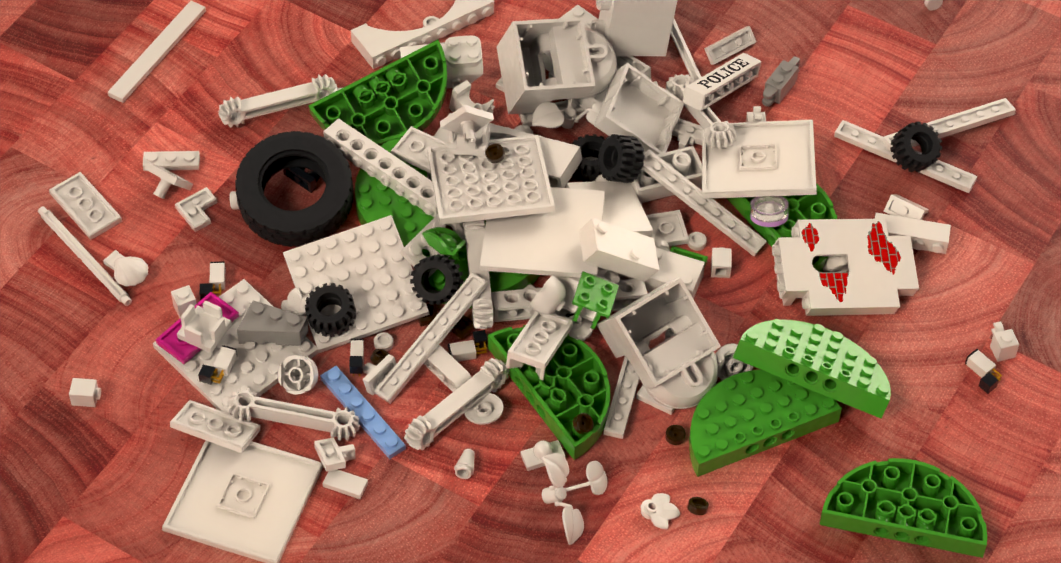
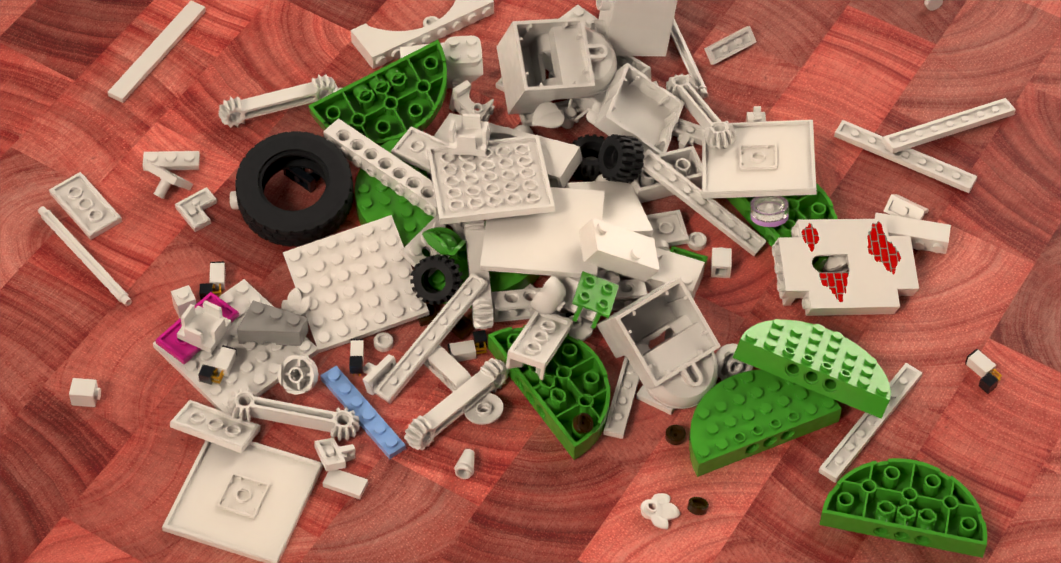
white animal [103,250,149,286] -> none
black tyre [305,283,356,337] -> none
dark brown tile [370,349,389,365] -> none
white tile [440,105,494,144] -> none
dark brown tile [485,144,505,163] -> none
white tile [521,440,565,471] -> none
white plant [541,453,607,545] -> none
white tile [672,152,691,171] -> none
white brick [683,53,761,111] -> none
light grey hinge [762,56,800,107] -> none
black tyre [890,122,942,172] -> none
white brick [990,321,1019,362] -> none
none -> white plate [819,363,922,483]

